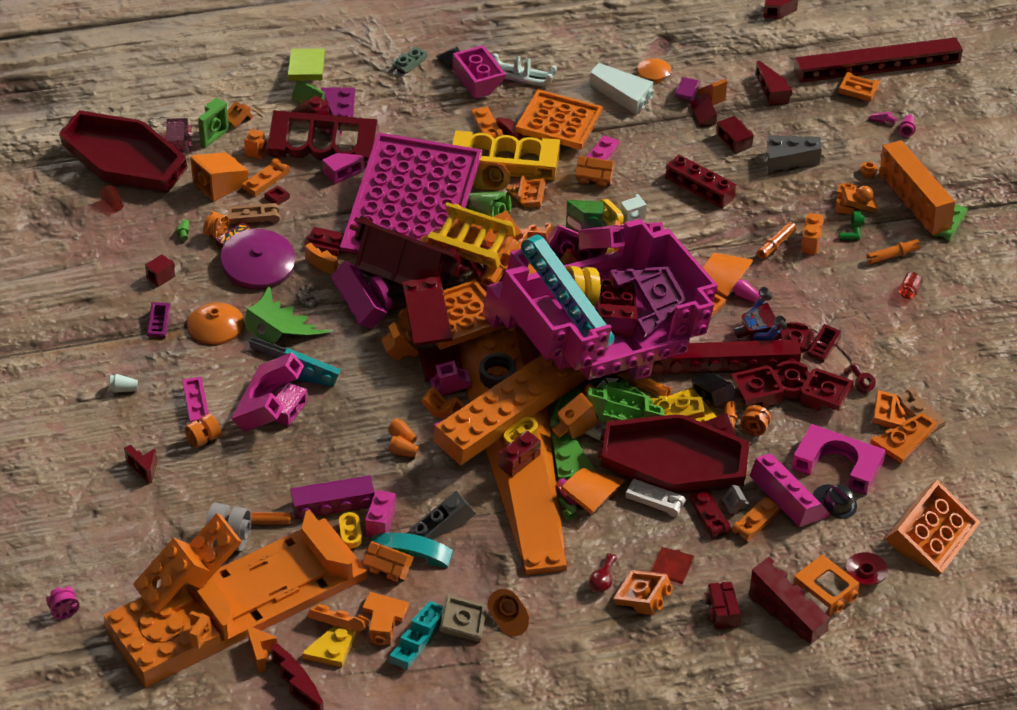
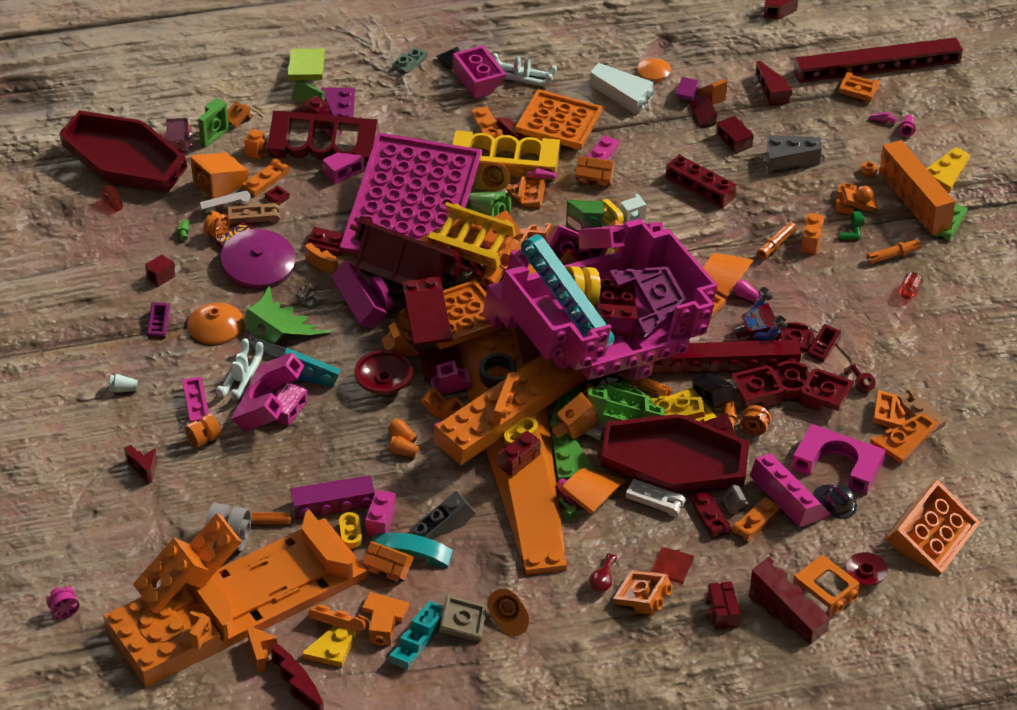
none -> white plate [199,191,251,213]
none -> light aqua piece [216,339,263,401]
none -> dark red dish [354,350,413,394]
none -> orange plate [492,372,519,425]
none -> dark pink bar [528,168,557,179]
none -> yellow wing [926,147,970,192]

